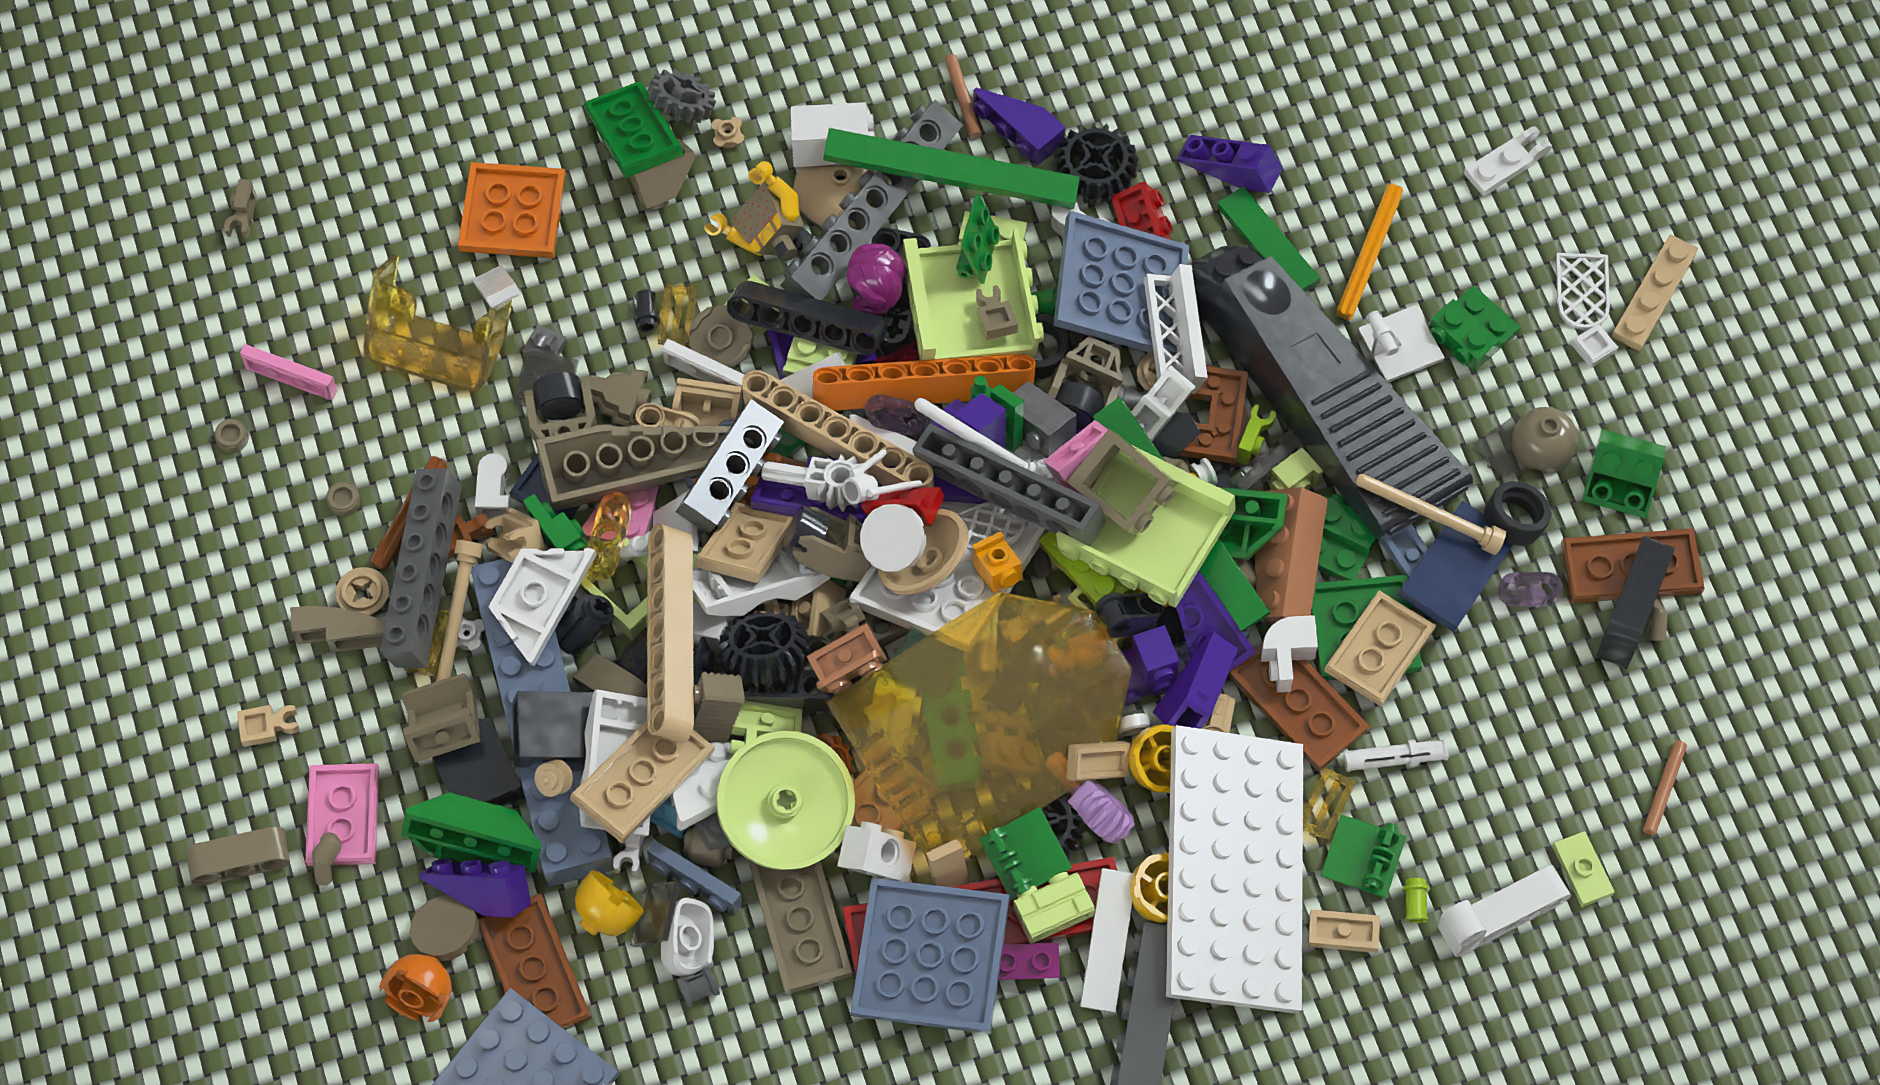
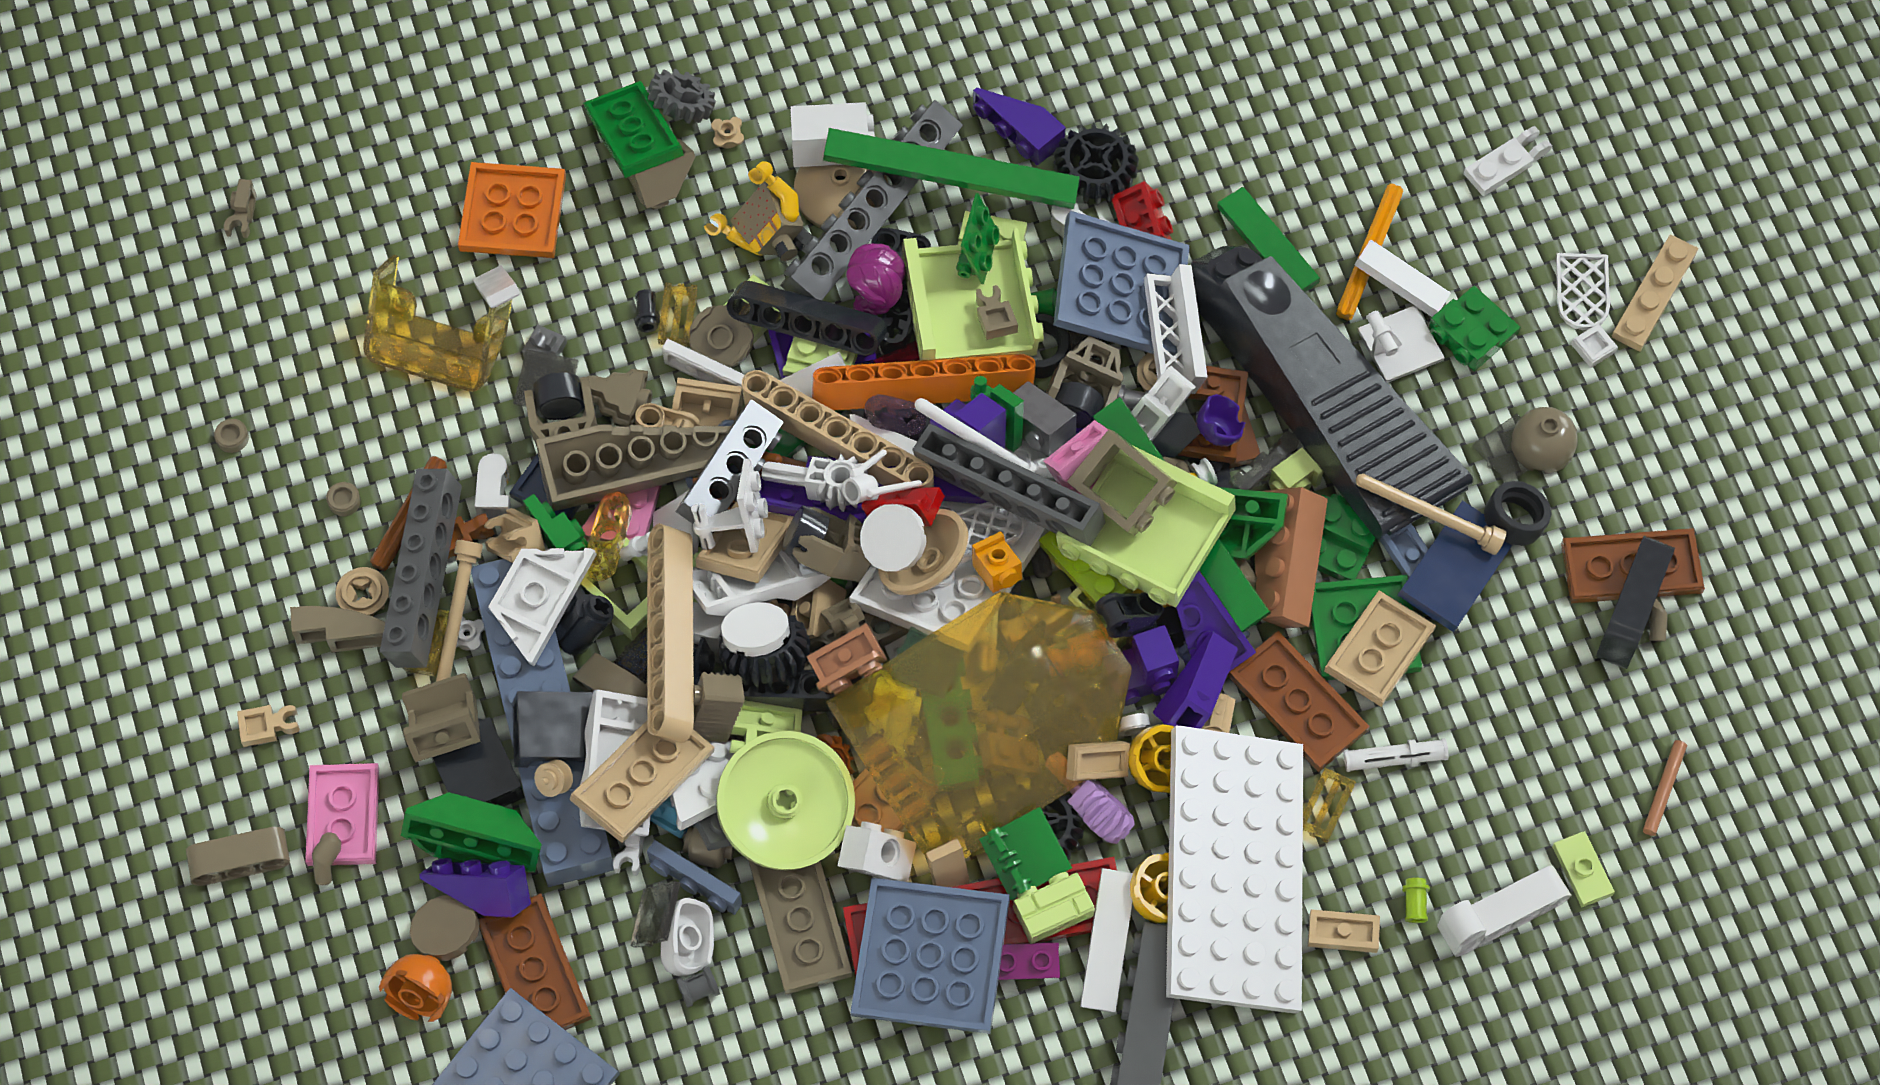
bright pink tile [240,344,338,400] -> none
yellow cylinder [574,870,644,936] -> none
nougat bar [945,54,982,139] -> none
dark purple slope [1177,135,1283,193] -> none
lime plate [1236,405,1276,465] -> none
white brick [1261,615,1318,692] -> none
green hinge [1321,814,1407,898] -> none
clear purple beam [1497,572,1563,606] -> none
green slope [1582,429,1666,518] -> none
none -> white plate [691,458,768,553]
none -> white tile [721,602,790,657]
none -> dark purple hair [1196,394,1246,447]
none -> white tile [1354,240,1451,317]

